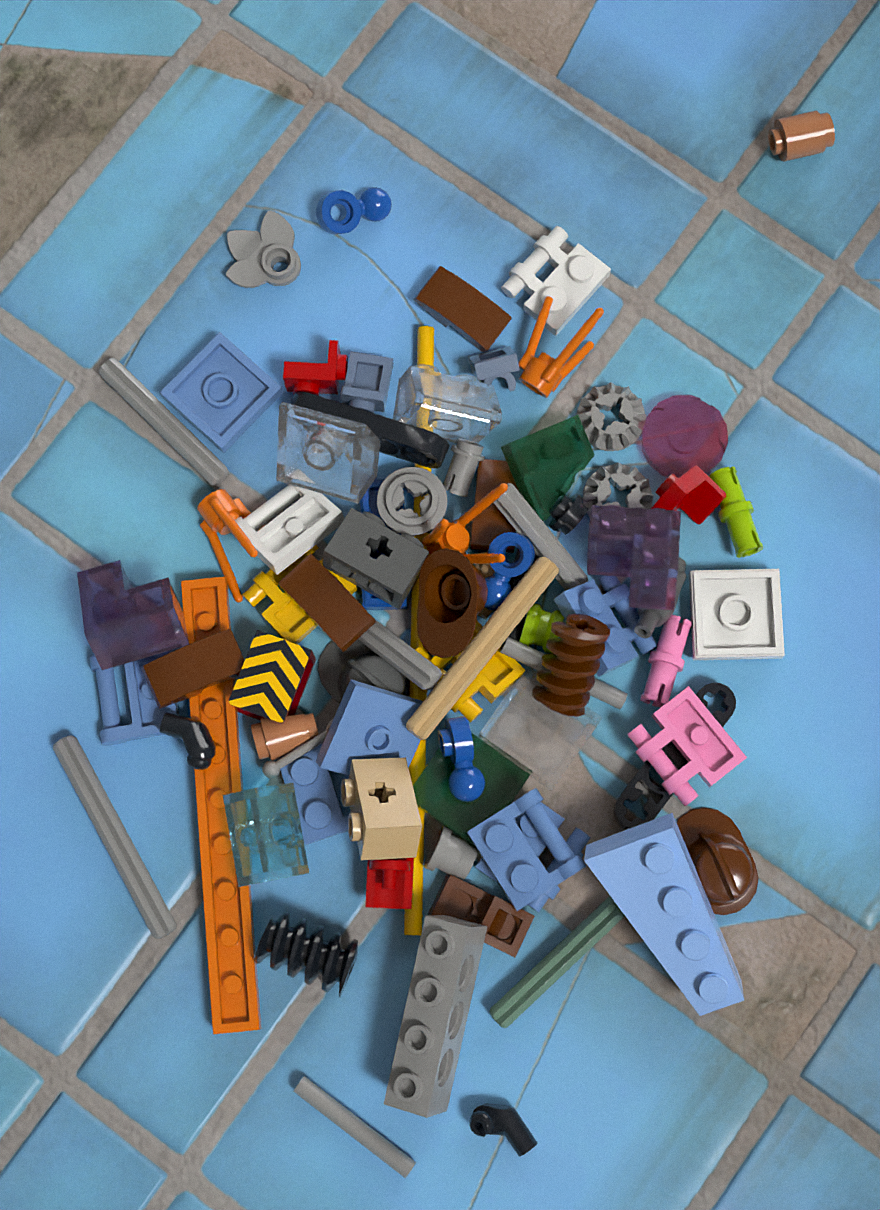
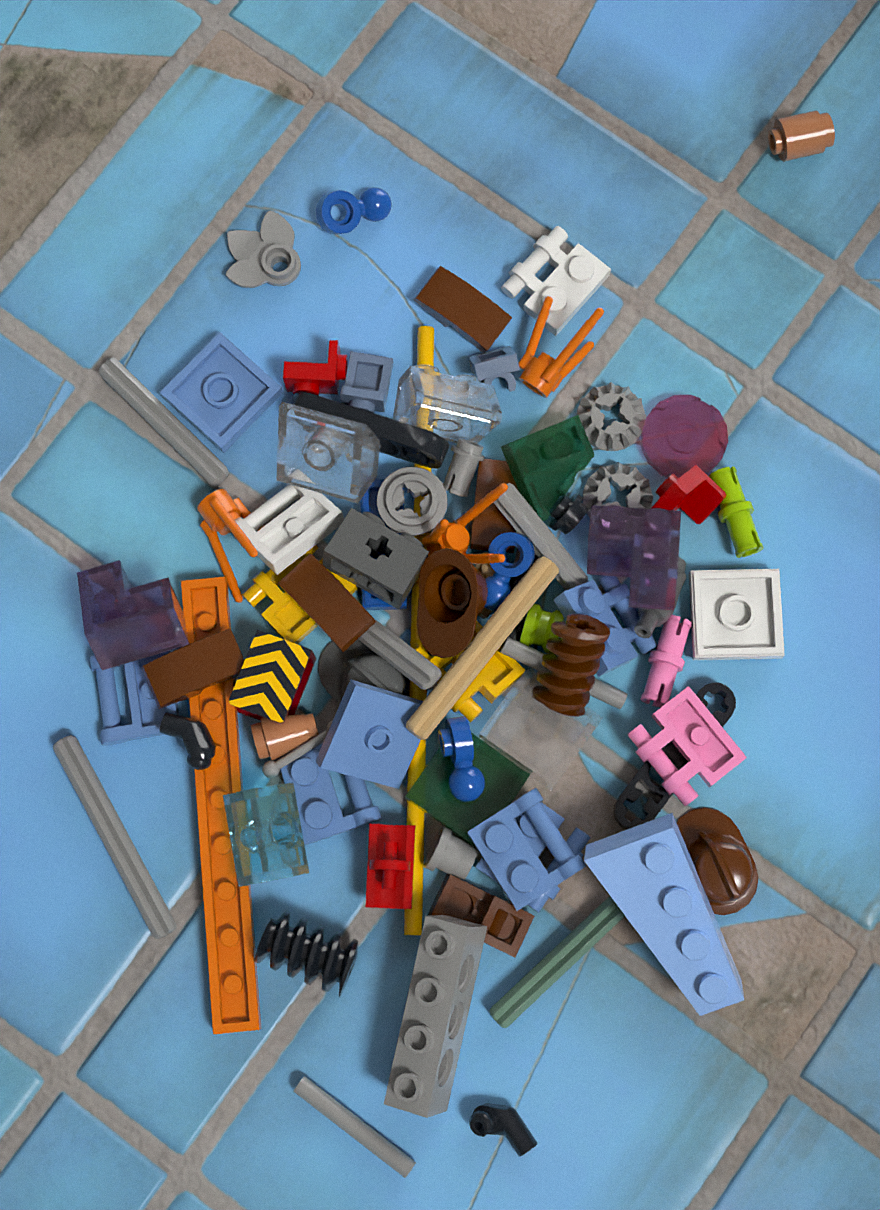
tan brick [341,757,422,860] -> none

